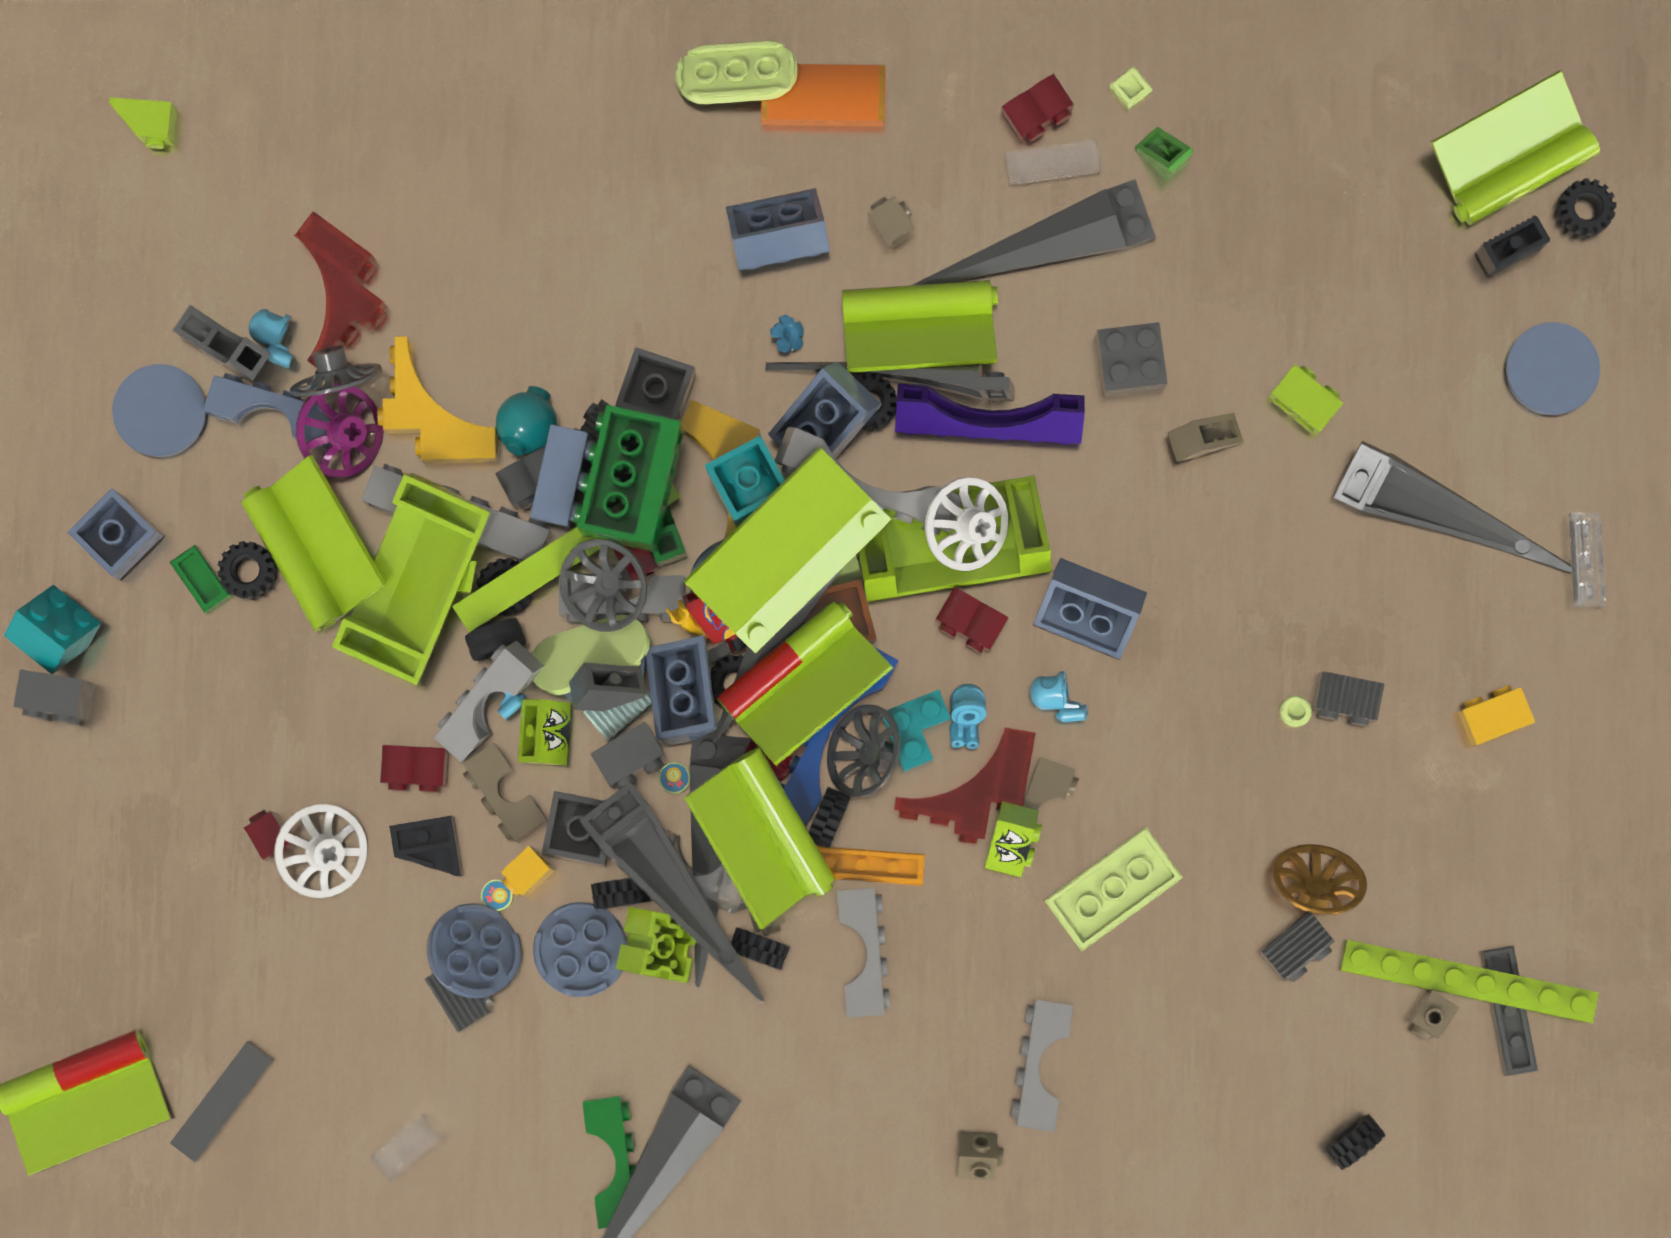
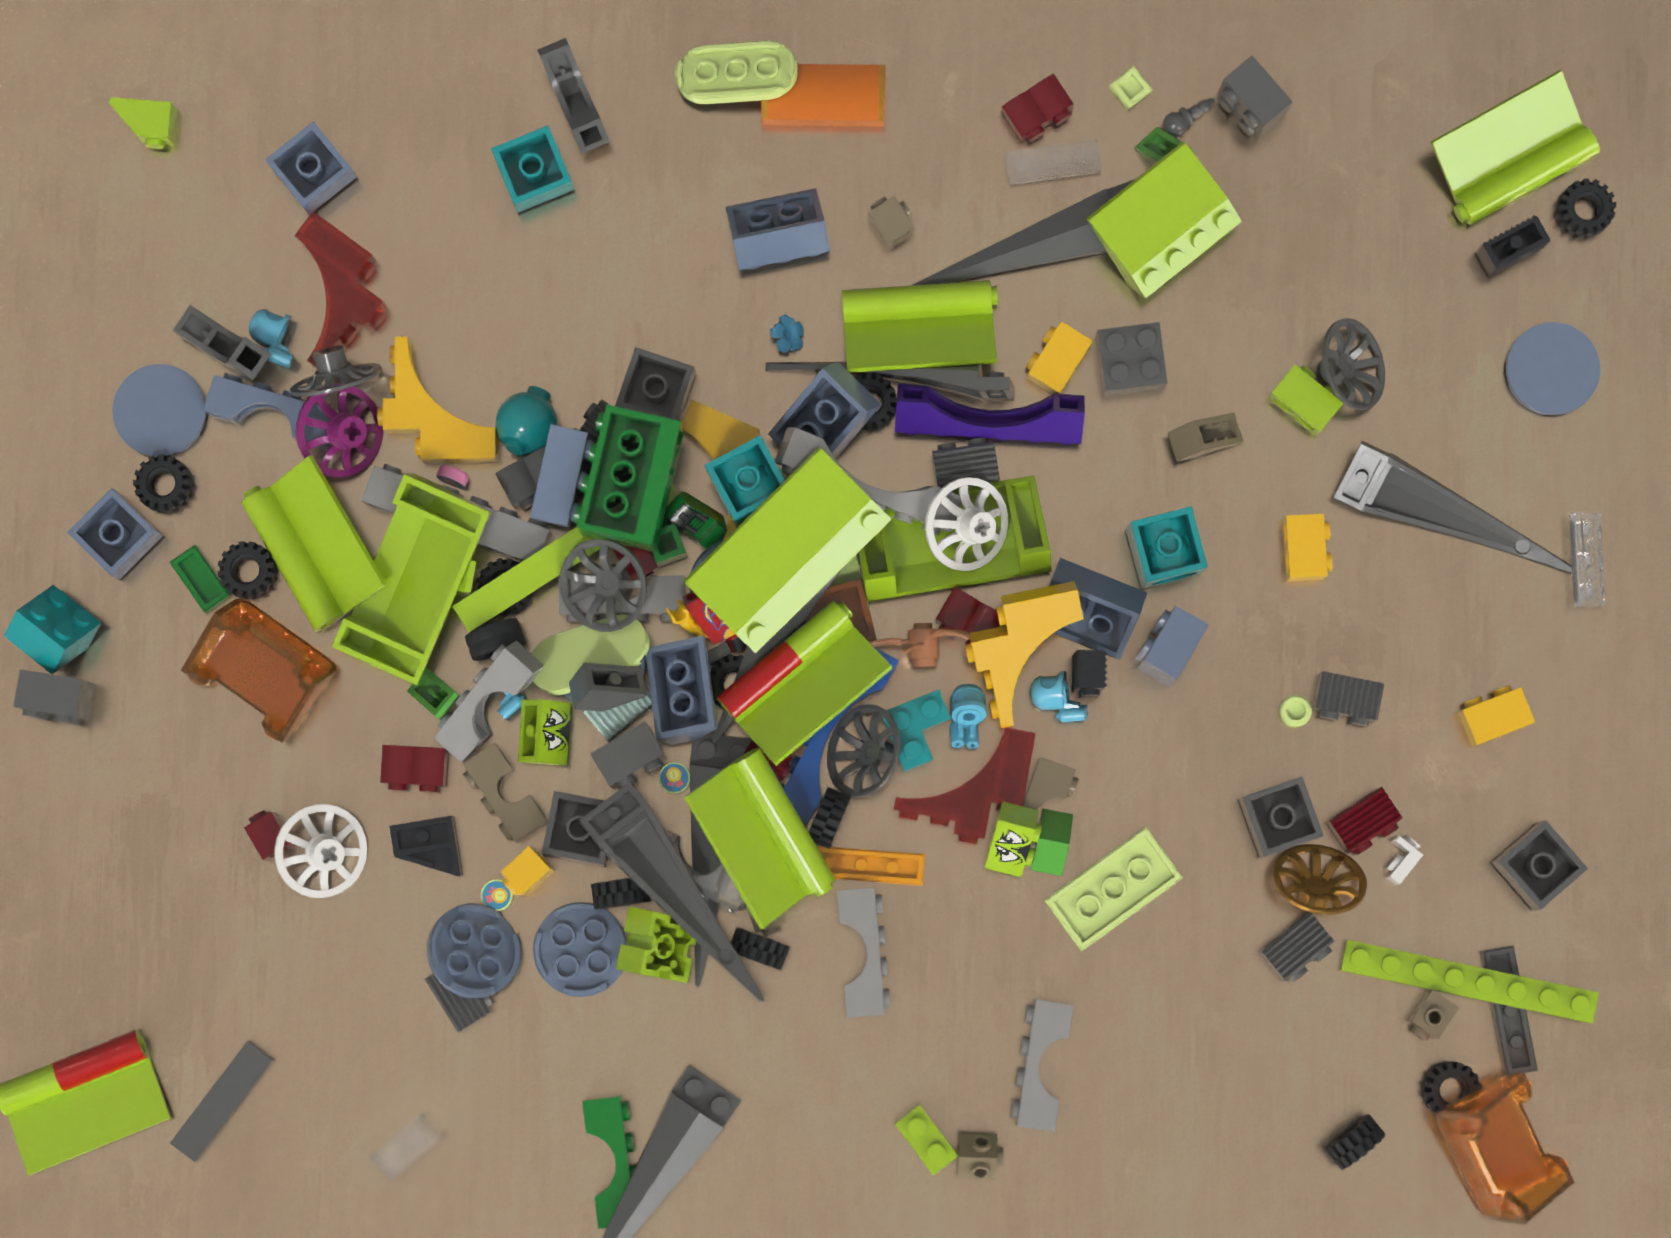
none -> black tyre [133,454,193,513]
none -> clear orange windscreen [181,599,337,743]
none -> sand blue brick [265,121,357,215]
none -> bright green slope [407,667,461,720]
none -> bright pink tile [436,465,469,489]
none -> teal brick [491,125,575,213]
none -> dark grey arch [537,38,610,154]
none -> green leg [665,491,727,549]
none -> nougat plant [868,623,970,668]
none -> lime brick [894,1104,958,1176]
none -> dark grey brick [932,438,1000,488]
none -> yellow arch [965,581,1083,728]
none -> yellow brick [1026,321,1093,394]
none -> bright green slope [1031,808,1073,876]
none -> black brick [1072,650,1108,699]
none -> lime slope [1086,142,1242,298]
none -> teal brick [1126,506,1208,589]
none -> sand blue brick [1135,606,1209,687]
none -> dark grey bar [1163,98,1215,137]
none -> dark grey brick [1217,55,1293,140]
none -> dark grey brick [1239,776,1324,858]
none -> yellow brick [1282,514,1332,581]
none -> dark grey wheel [1320,318,1385,410]
none -> dark red brick [1326,787,1403,855]
none -> white bracket [1386,835,1423,885]
none -> black tyre [1421,1061,1483,1120]
none -> clear orange windscreen [1436,1073,1575,1225]
none -> dark grey brick [1492,820,1588,910]

